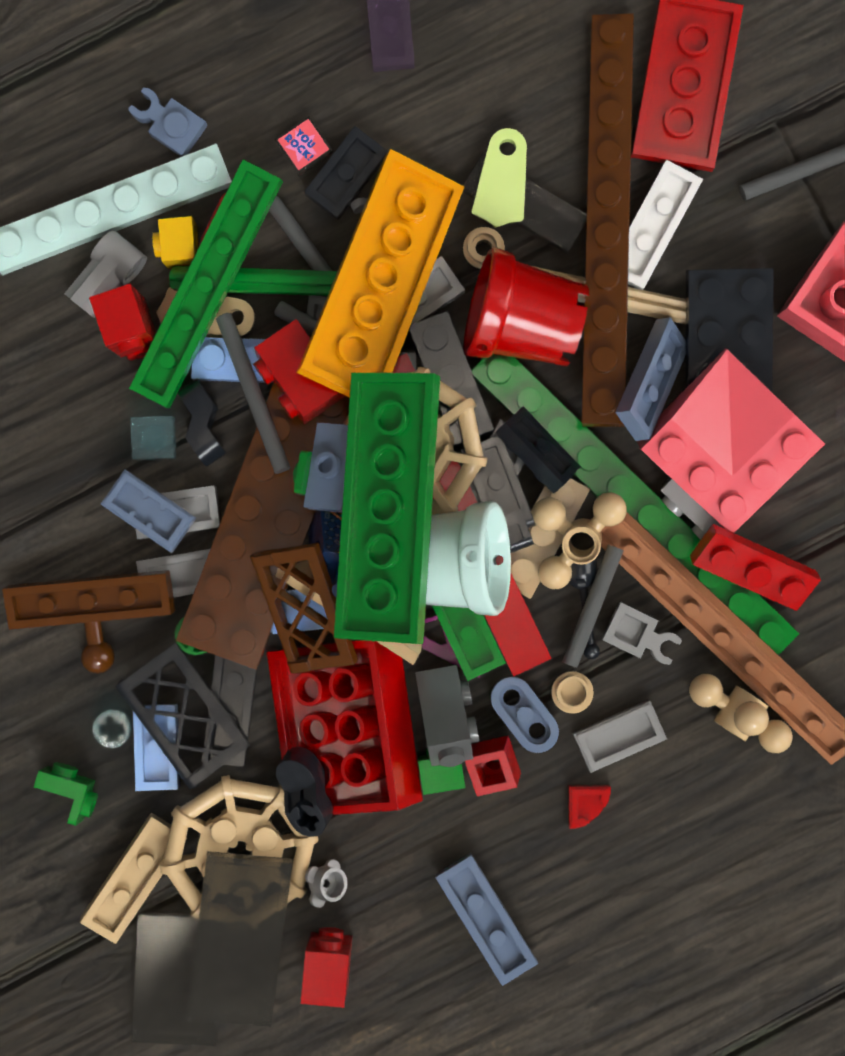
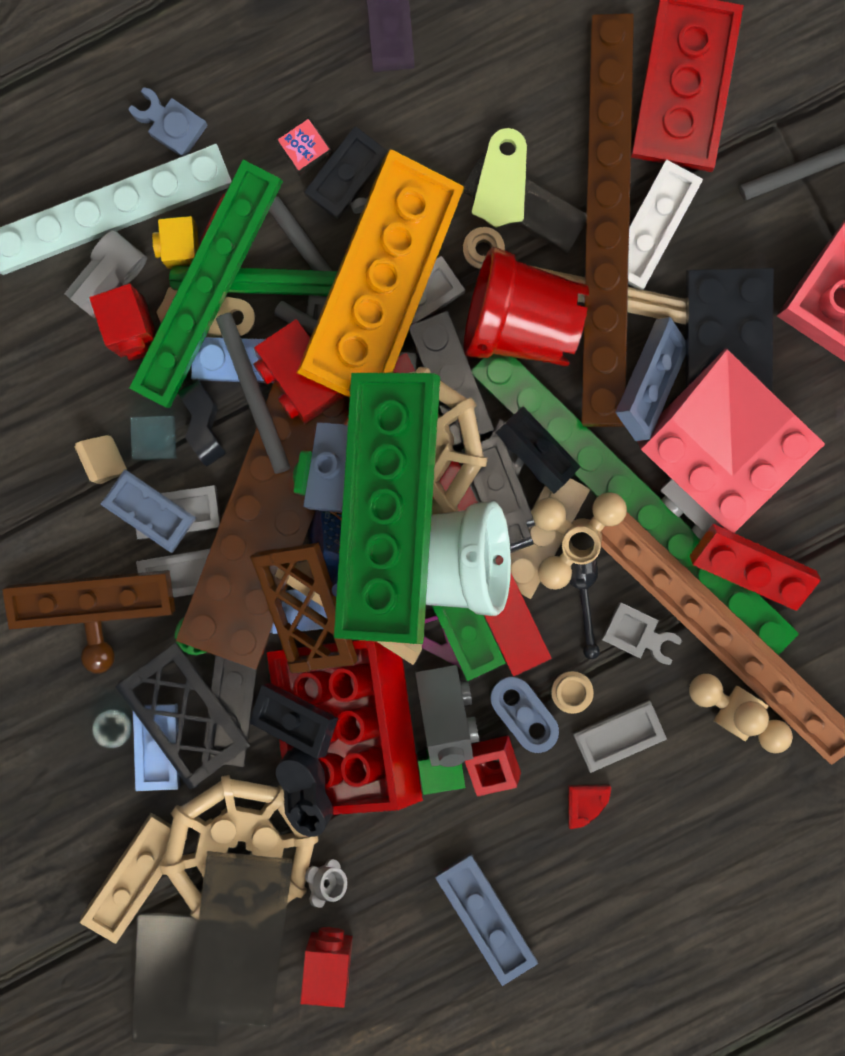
green bracket [34,762,98,826] -> none
dark grey bar [562,544,624,668] -> none
none -> tan slope [74,435,127,484]
none -> black plate [250,683,338,759]

